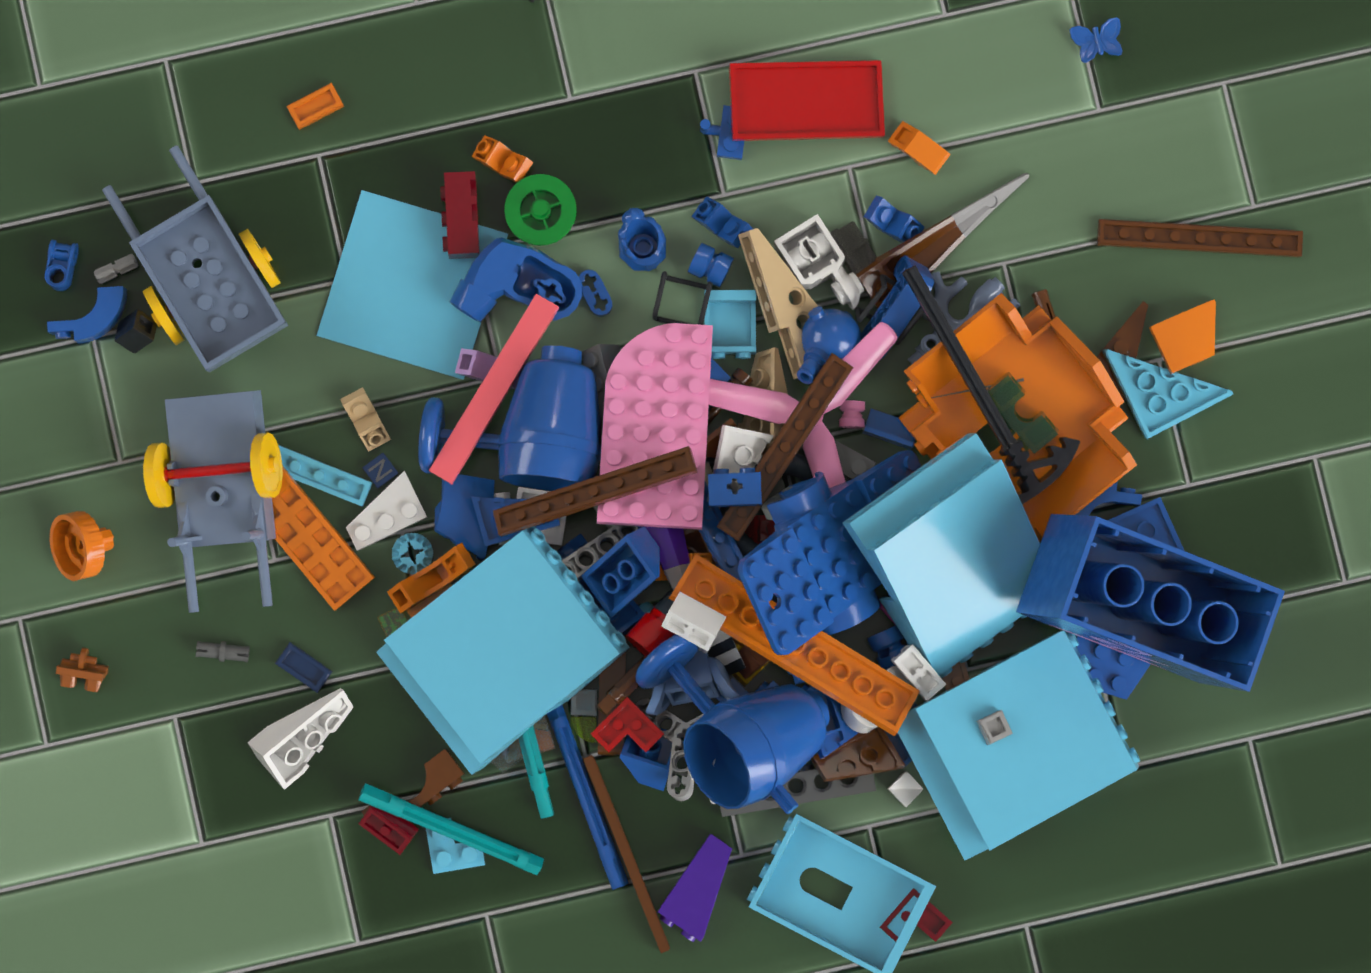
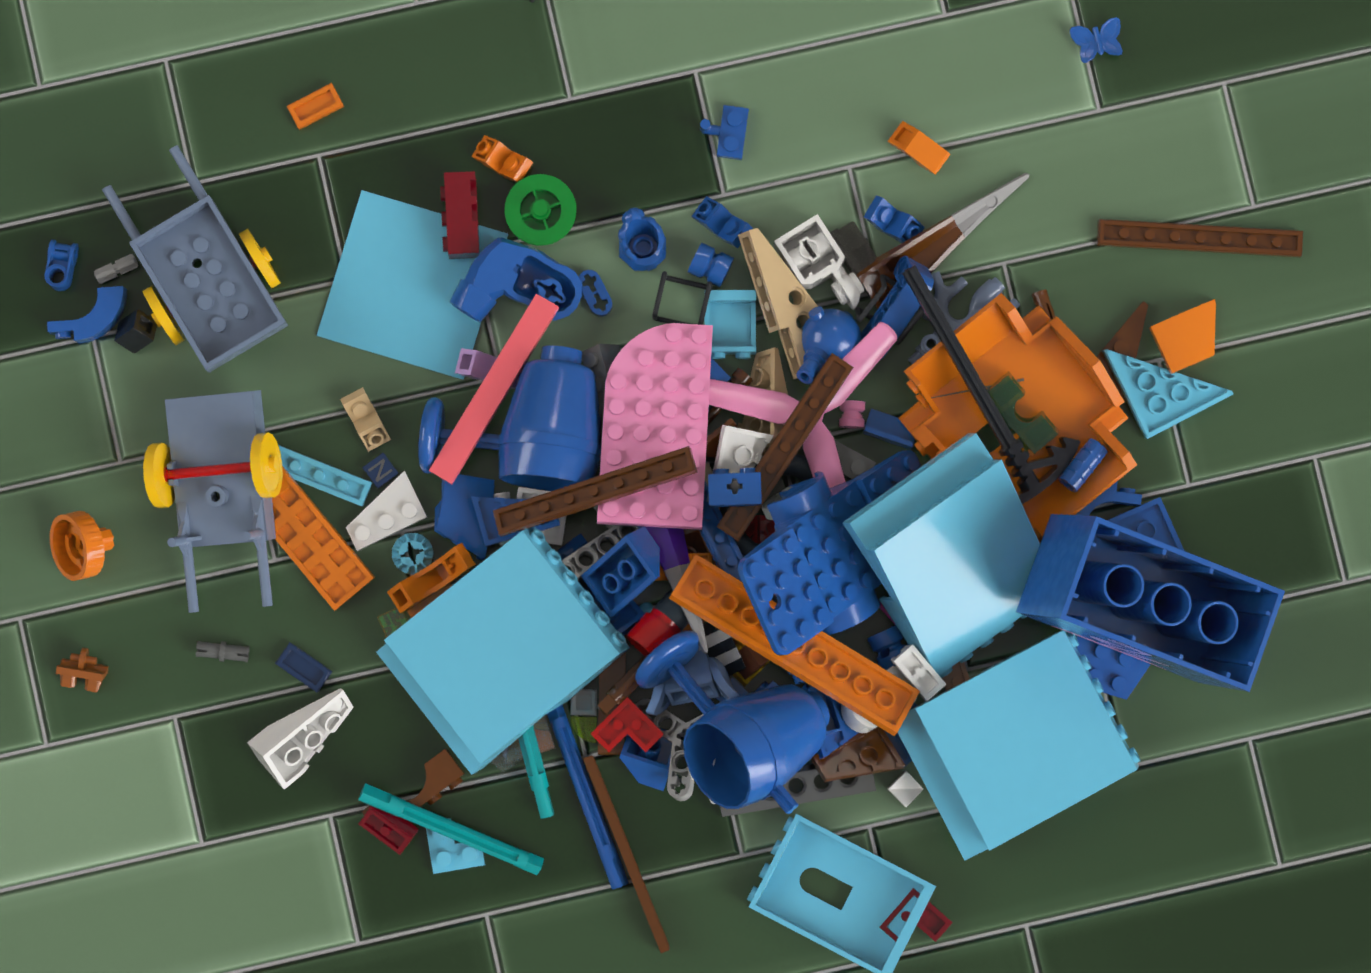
dark purple slope [658,833,732,942] -> none
white hinge [661,592,726,651] -> none
red tile [729,60,885,141] -> none
light grey tile [976,710,1013,745] -> none
none -> blue axle [1058,438,1108,493]

